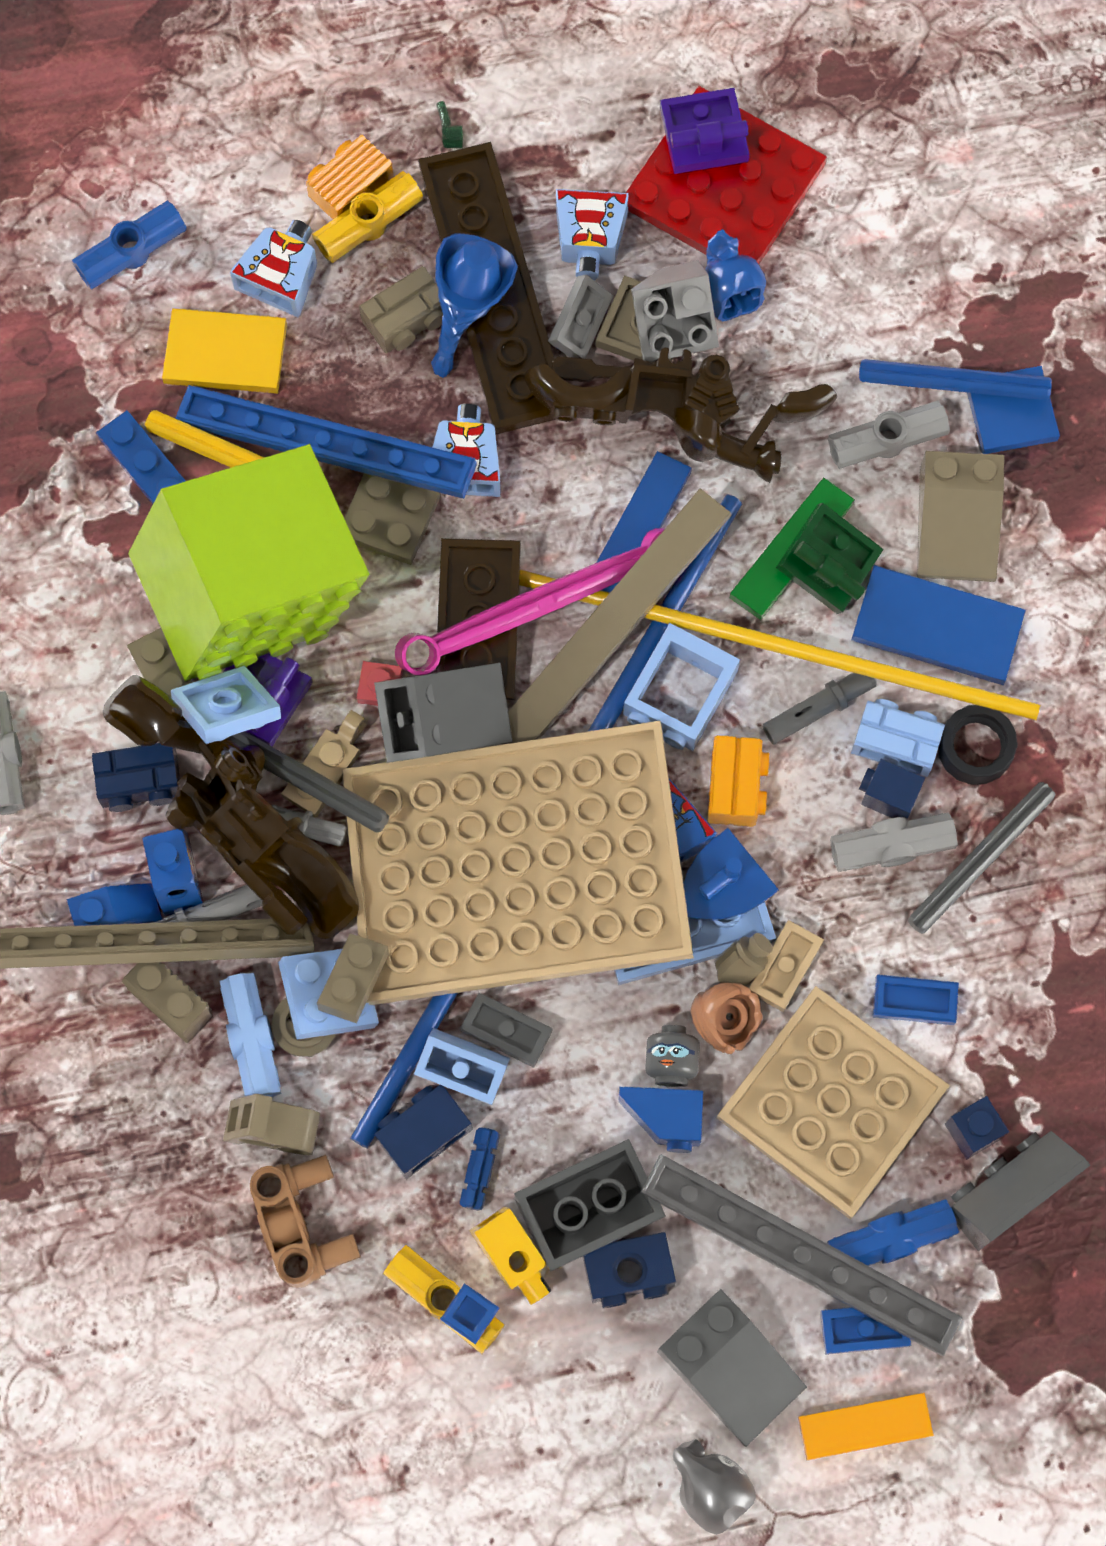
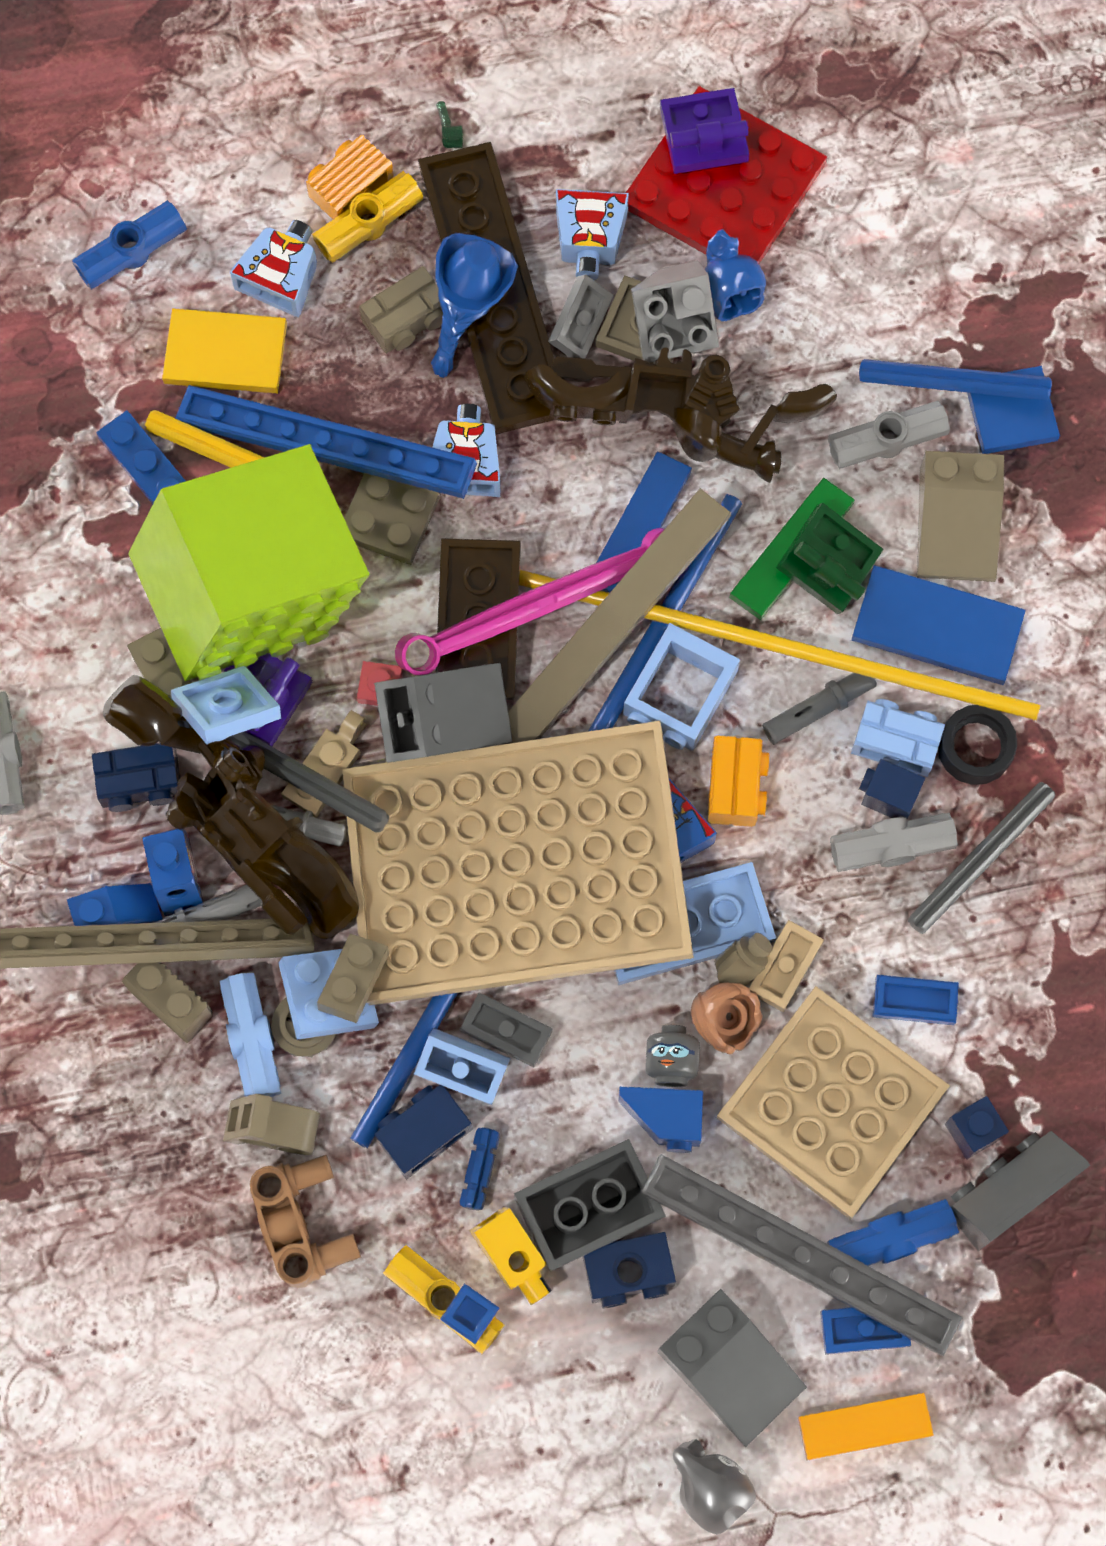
blue shield [684,828,779,920] -> none

